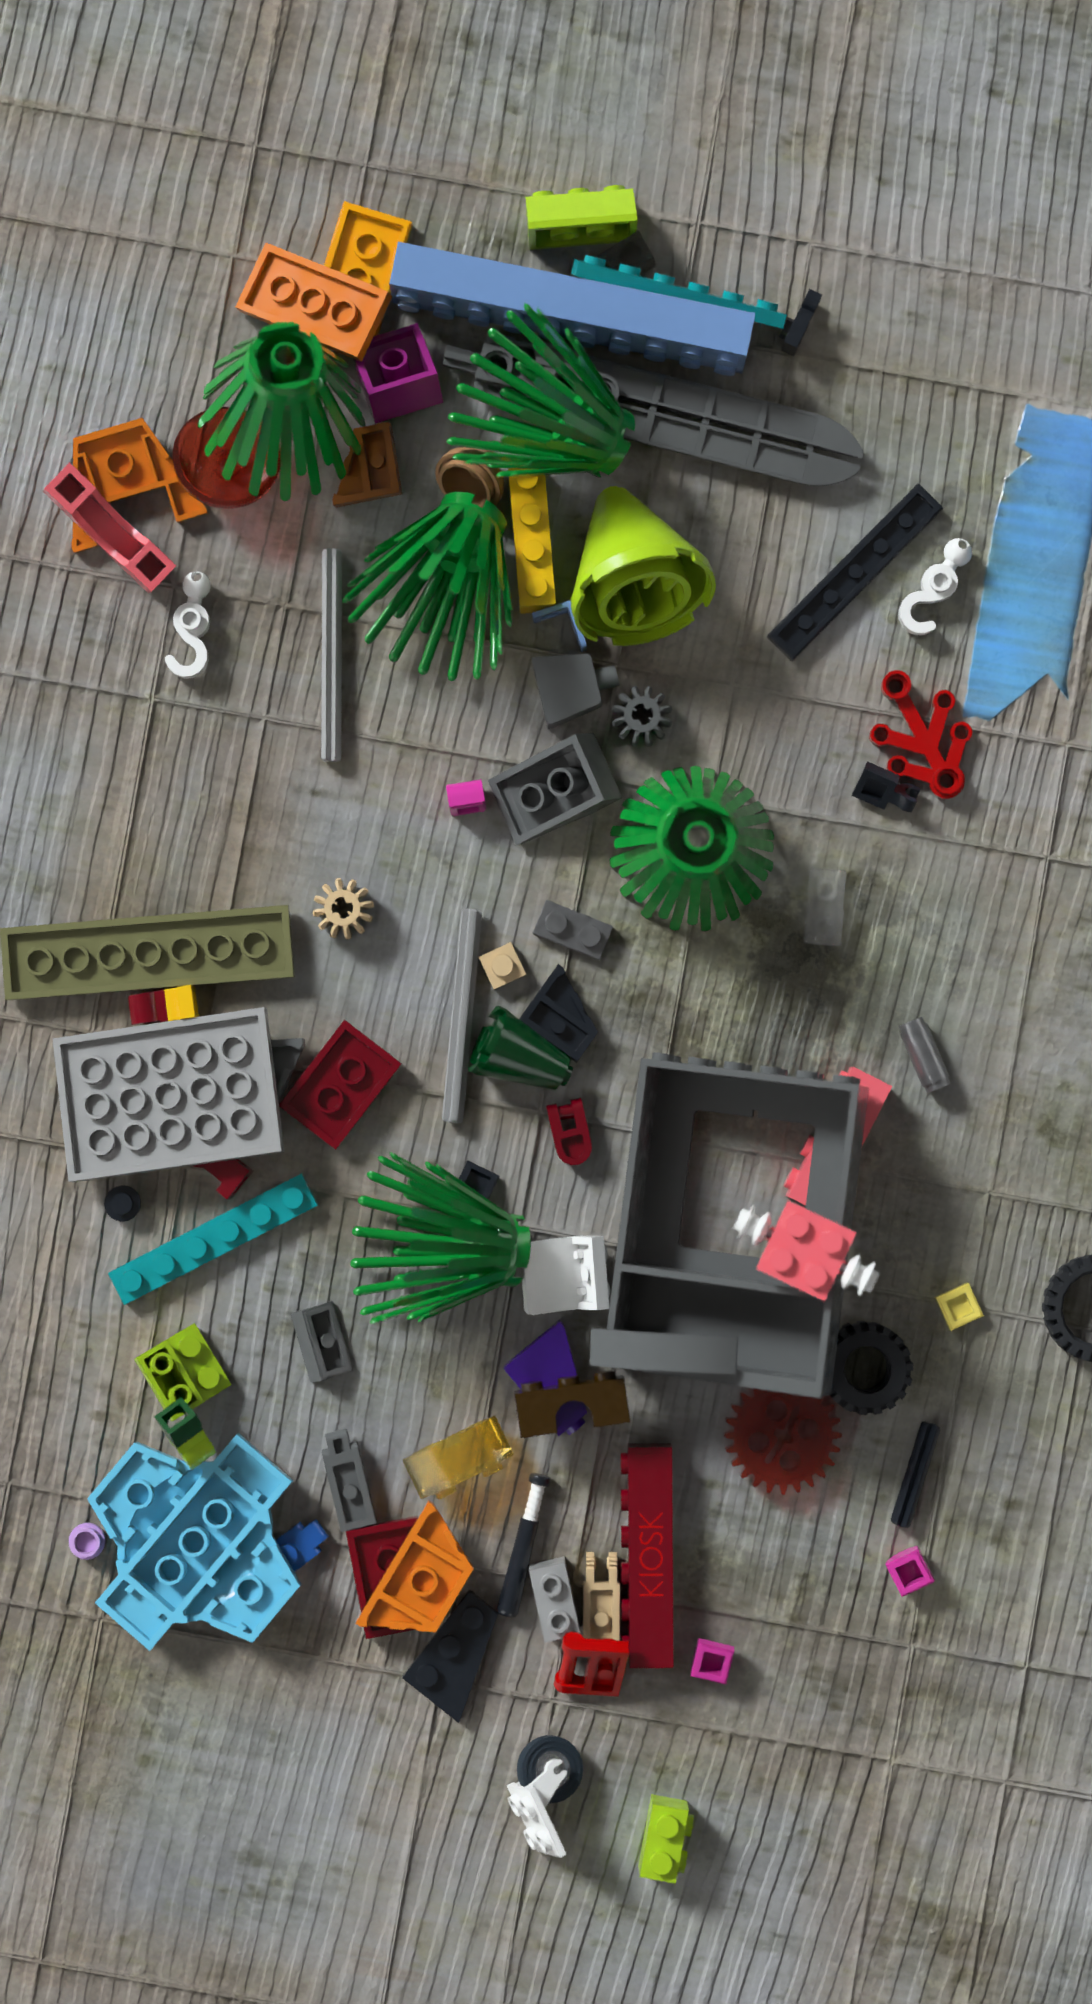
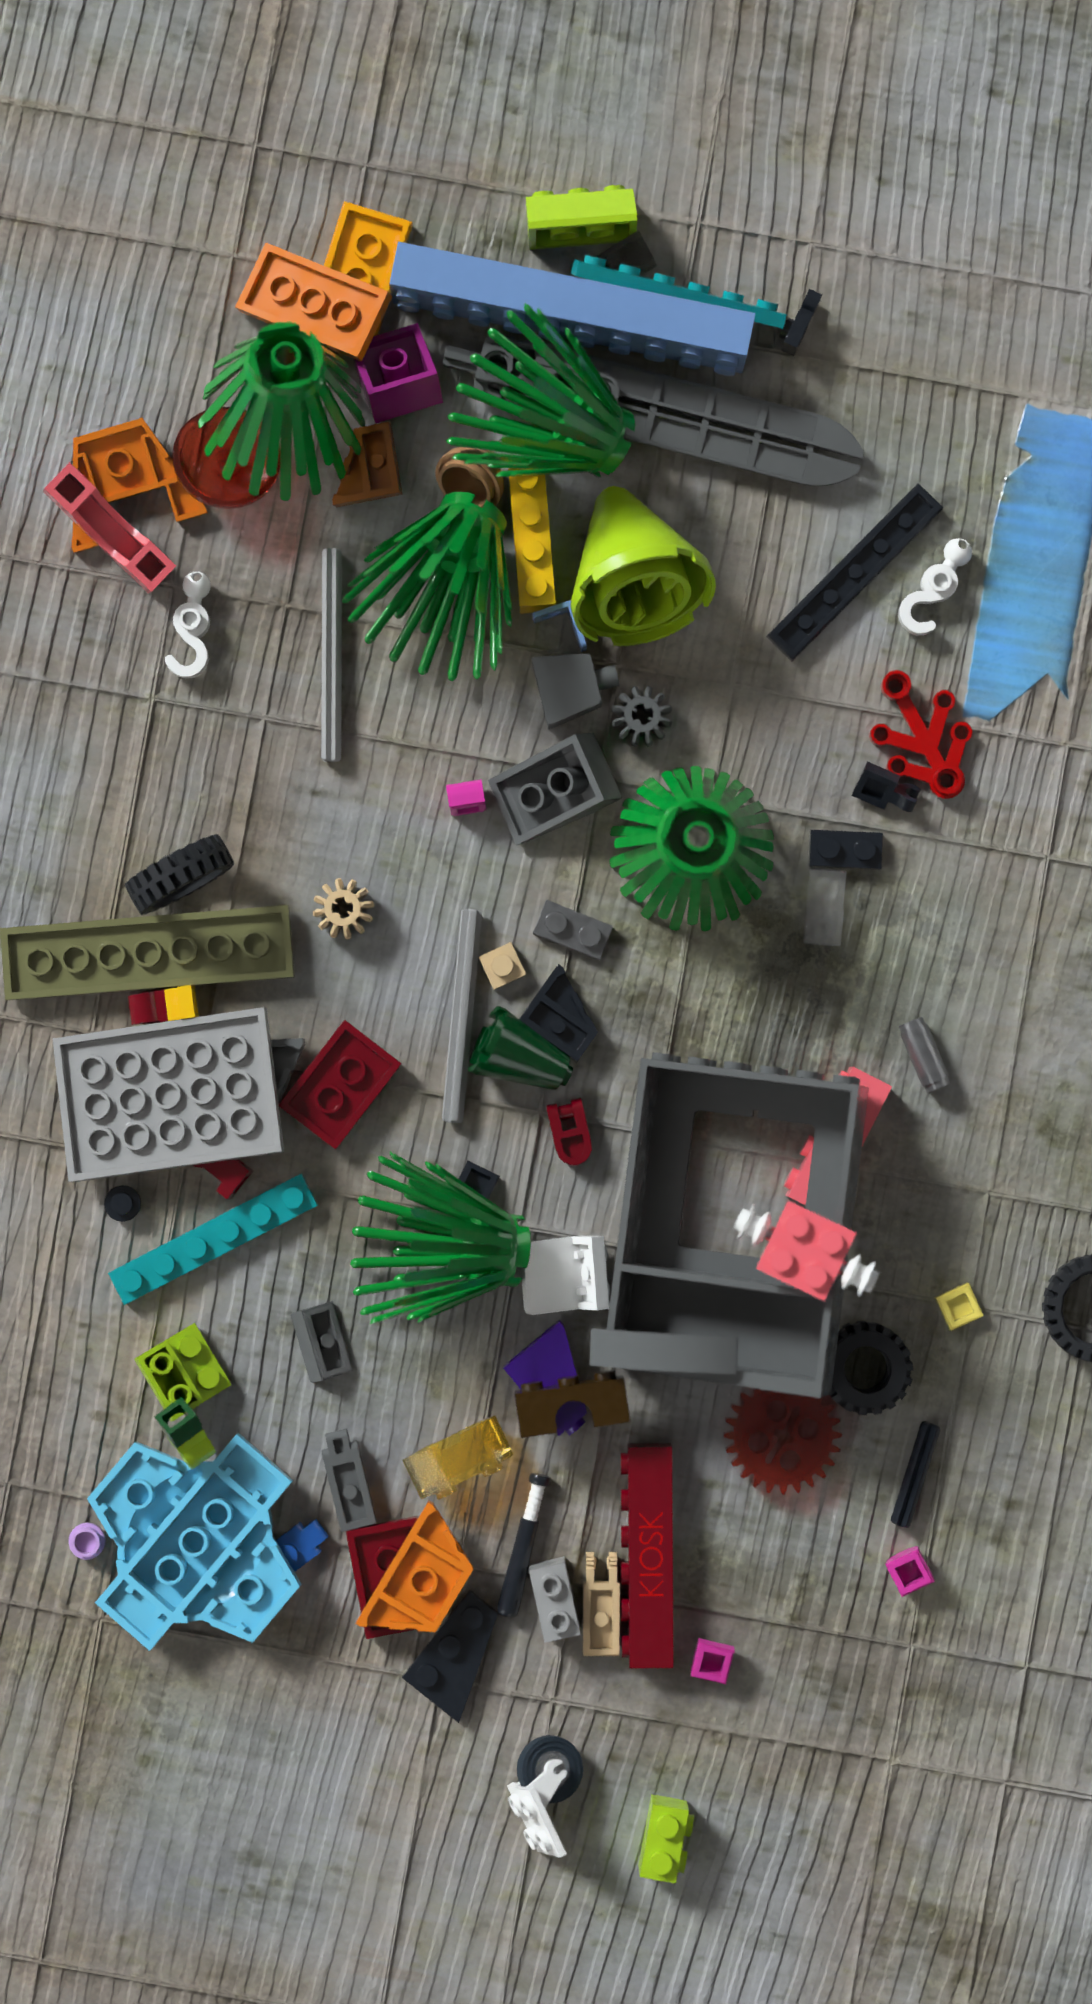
red plate [554,1632,629,1697] -> none
none -> black tyre [125,834,235,915]
none -> black plate [808,830,883,870]

